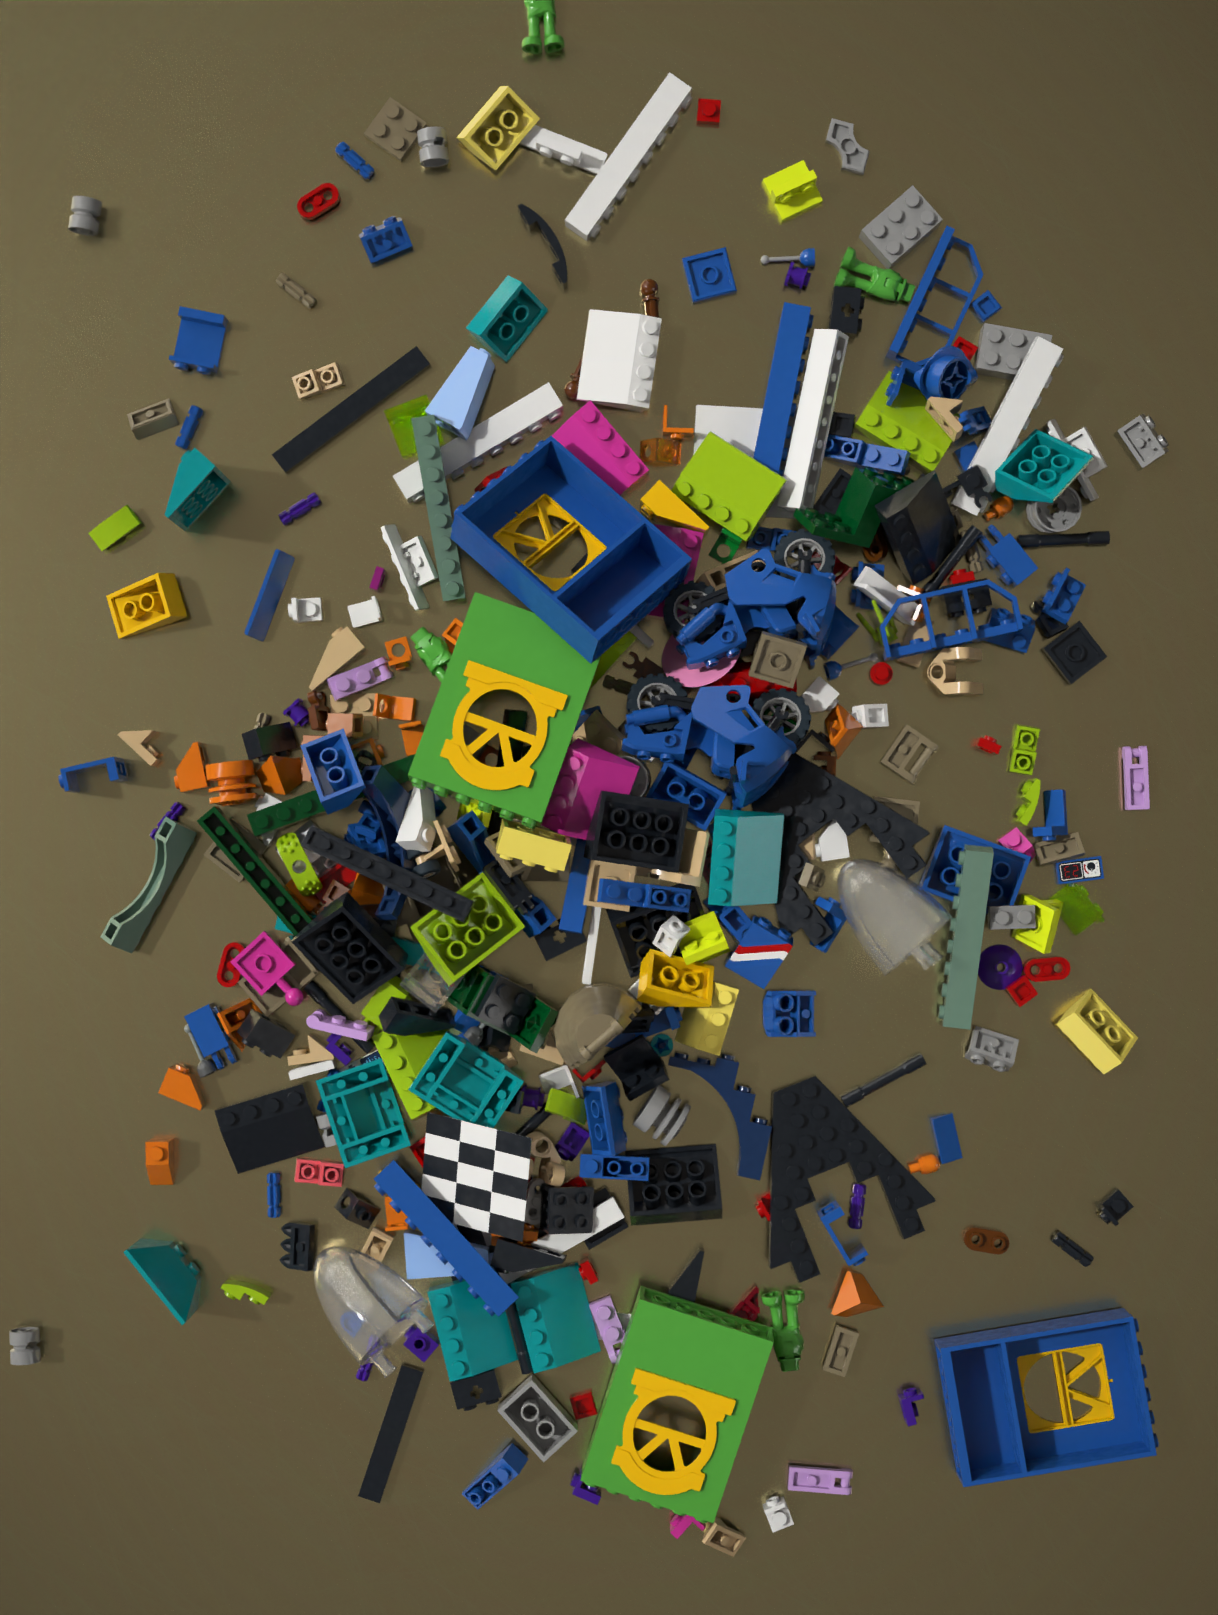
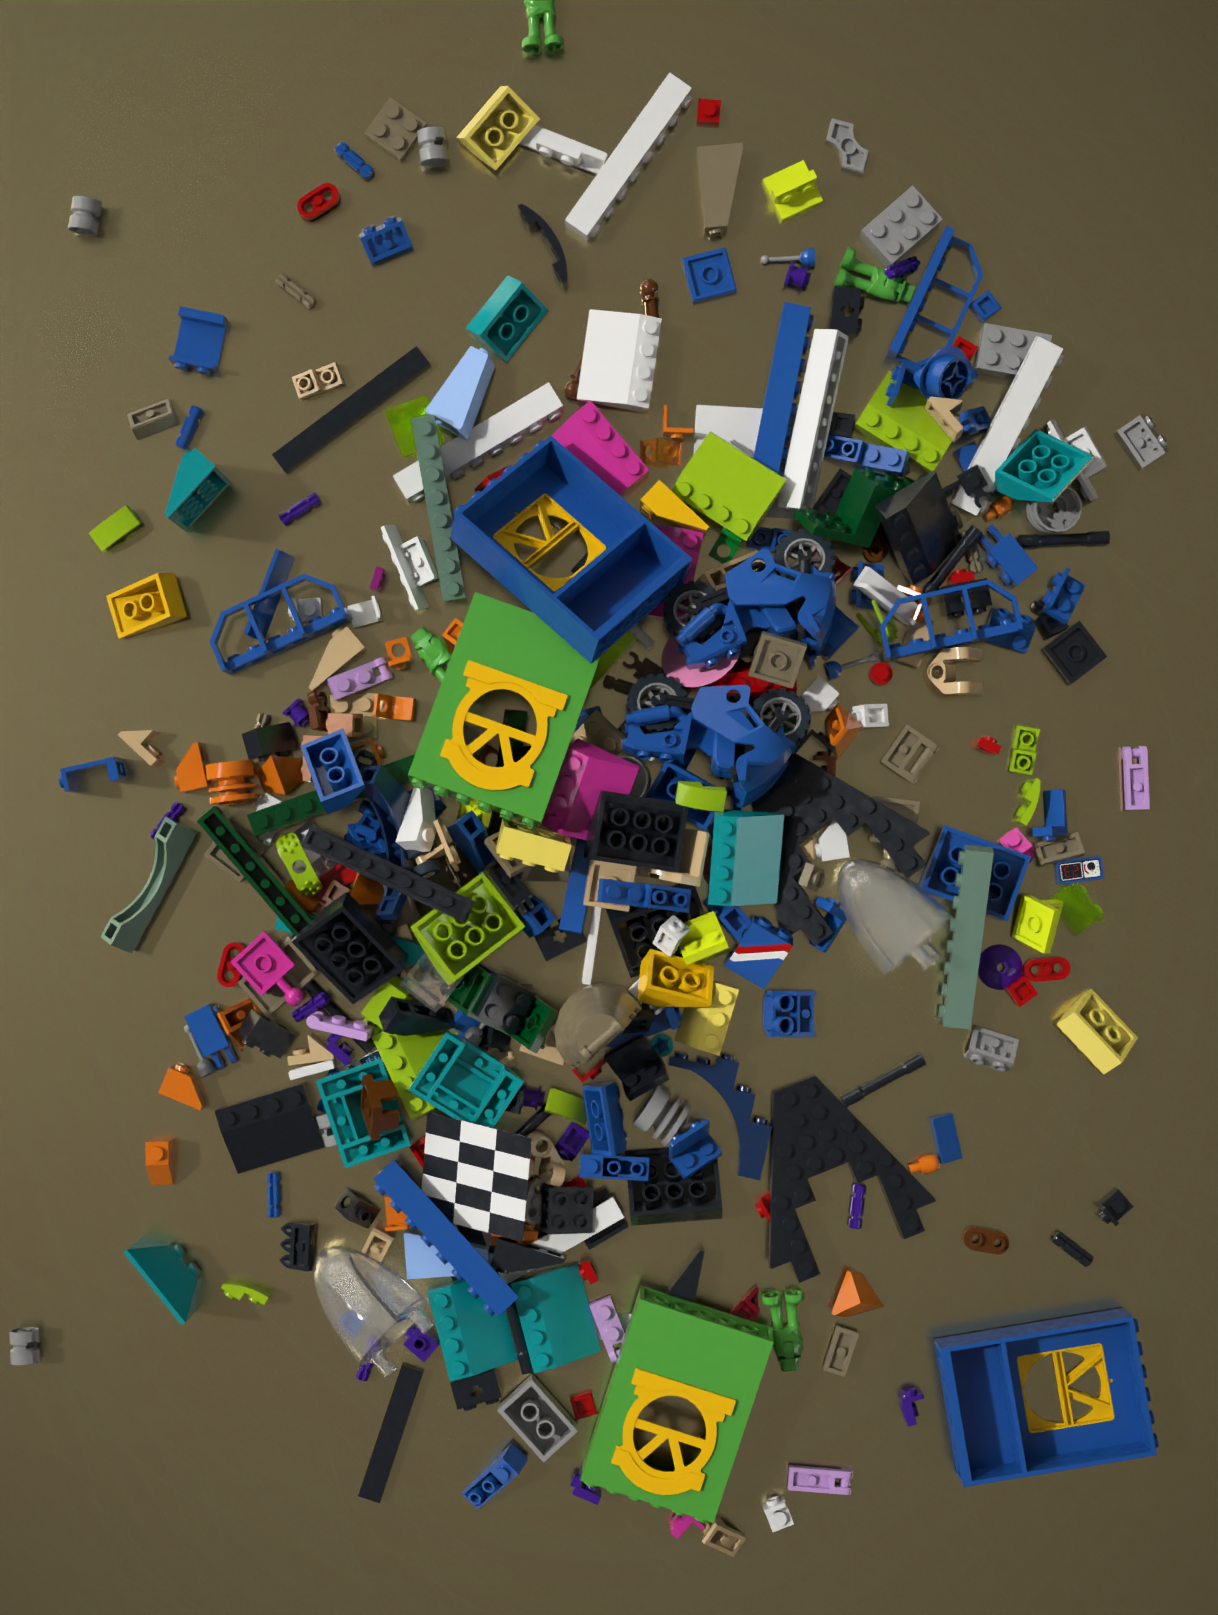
coral slope [294,1158,344,1187] -> none
orange bracket [399,720,425,756] -> none
white bracket [539,1065,579,1098] -> none
blue panel [816,1200,869,1266] -> none
light grey plate [987,905,1036,930] -> none
none -> blue plate [210,574,353,675]
none -> dark purple axle [292,992,330,1022]
none -> reddish brown panel [360,1074,400,1141]
none -> blue bracket [669,1119,722,1180]
none -> lime slope [675,781,727,812]
none -> dark tan slope [697,143,743,236]
none -> dark purple axle [884,256,921,279]

